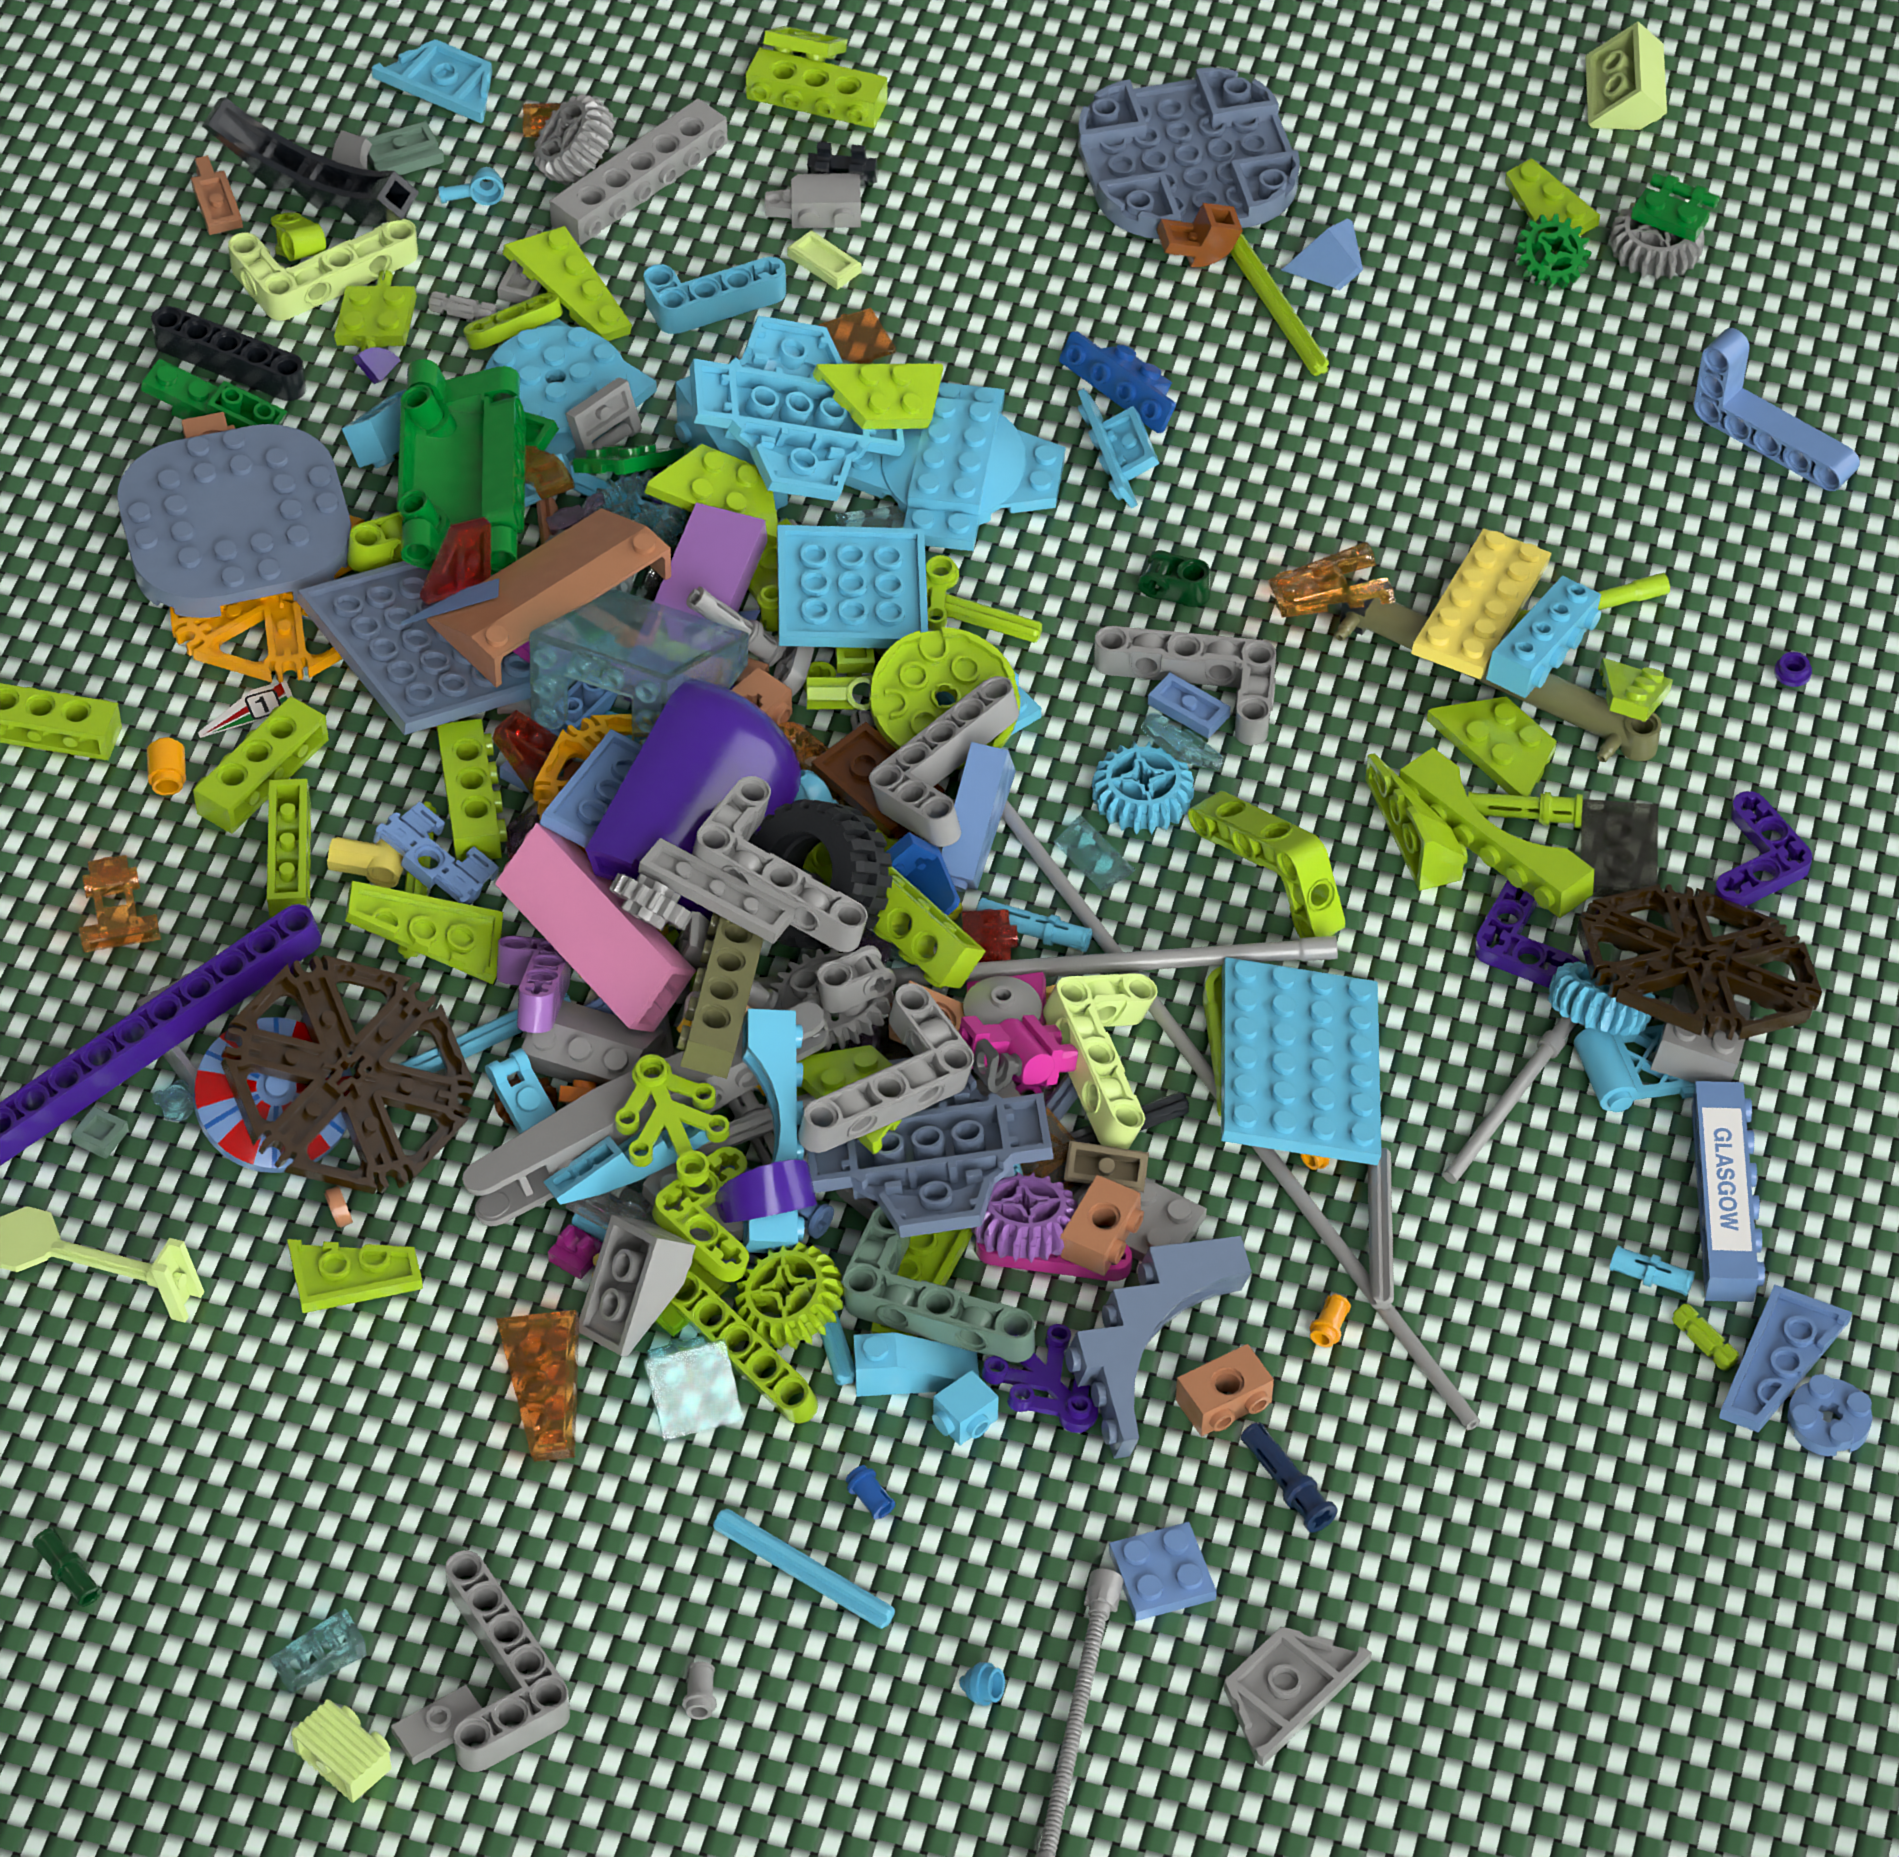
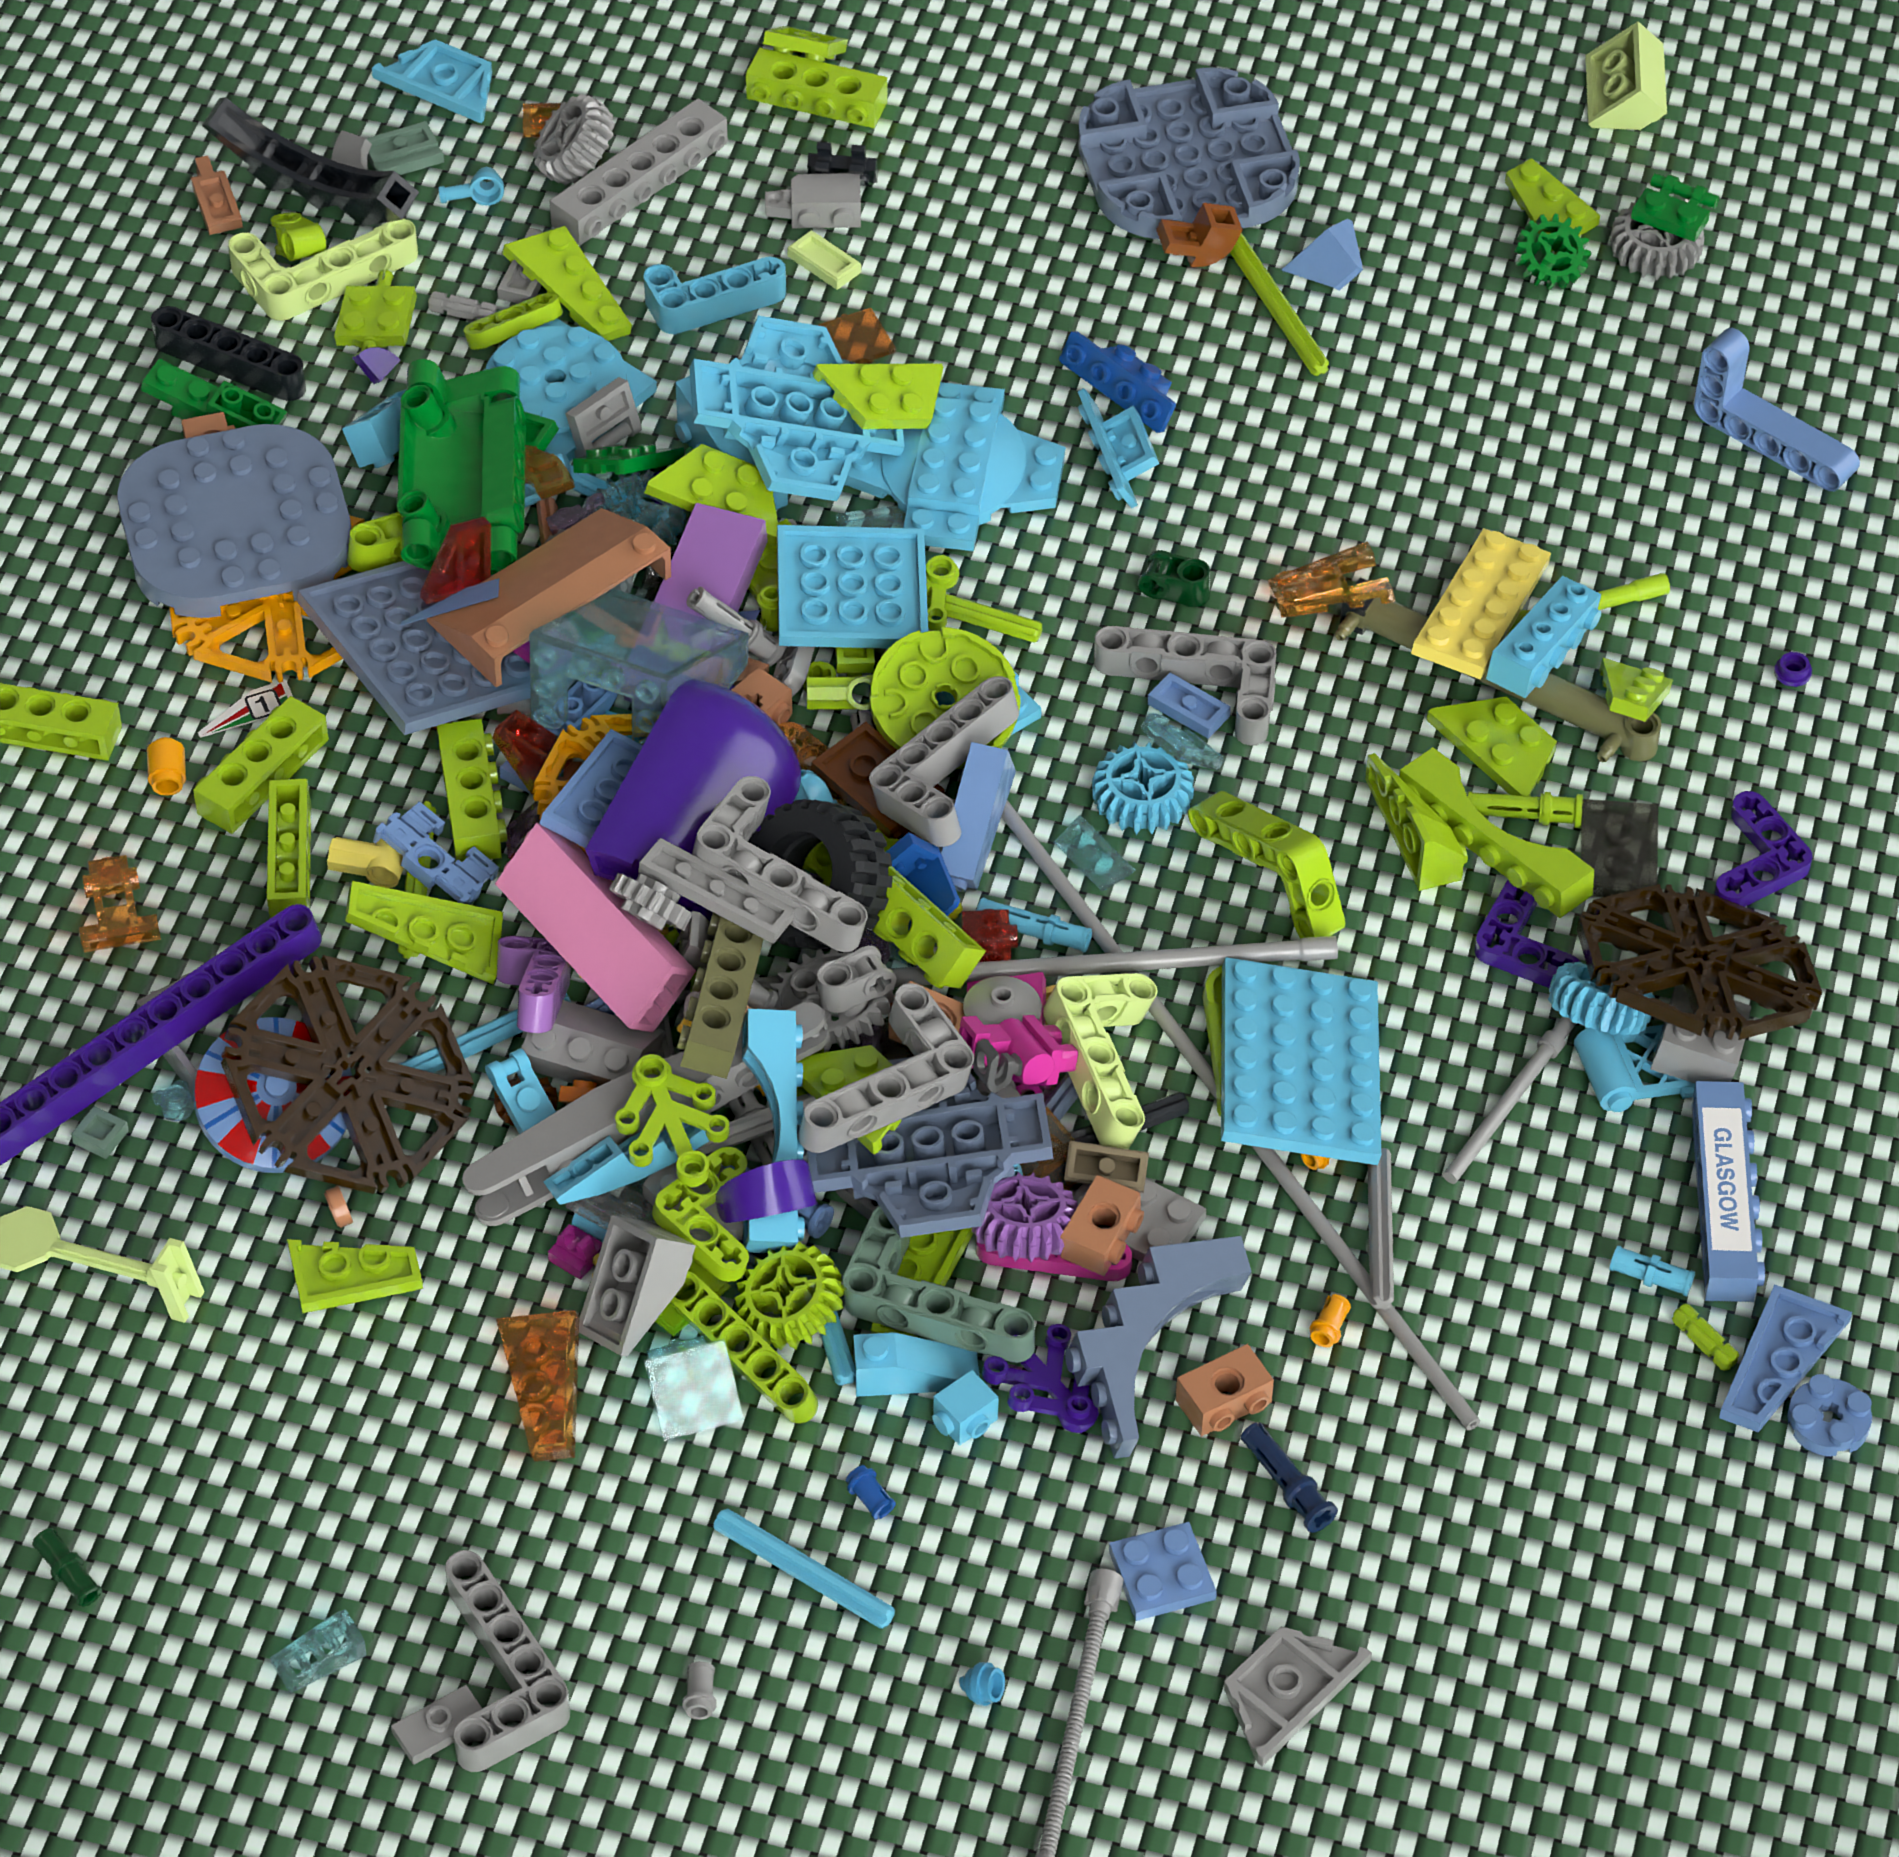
yellowish green brick [291,1699,392,1802] -> none

